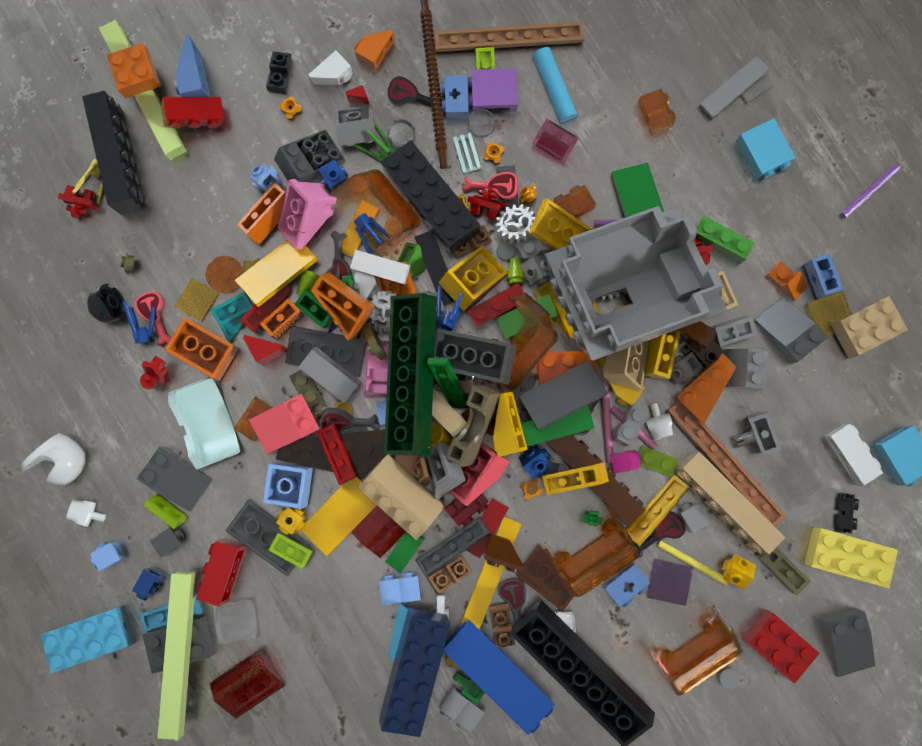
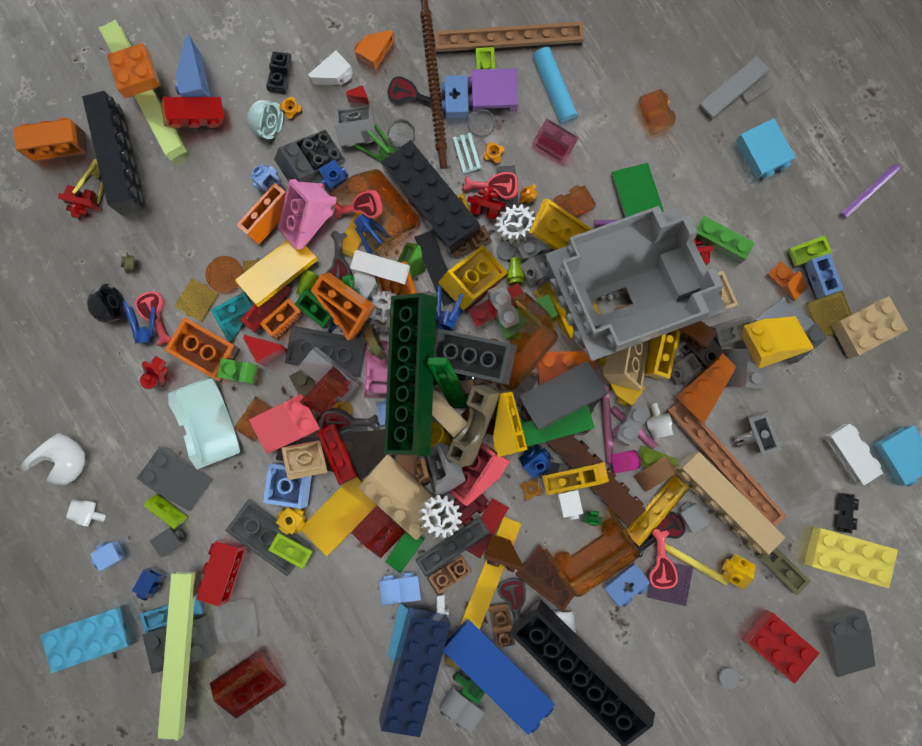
clear orange windscreen [648,605,741,695] -> none
none -> orange brick [13,118,87,161]
none -> bright green brick [217,358,258,385]
none -> light aqua cylinder [247,100,283,139]
none -> tan tile [281,440,327,480]
none -> clear red slope [300,366,350,413]
none -> coral piece [333,189,382,219]
none -> white gear [418,495,462,539]
none -> light grey brick [488,285,519,328]
none -> white brick [555,490,583,521]
none -> medium nougat slope [634,456,678,492]
none -> coral piece [649,529,678,589]
none -> yellow slope [741,316,814,369]
none -> lime plate [788,235,832,267]

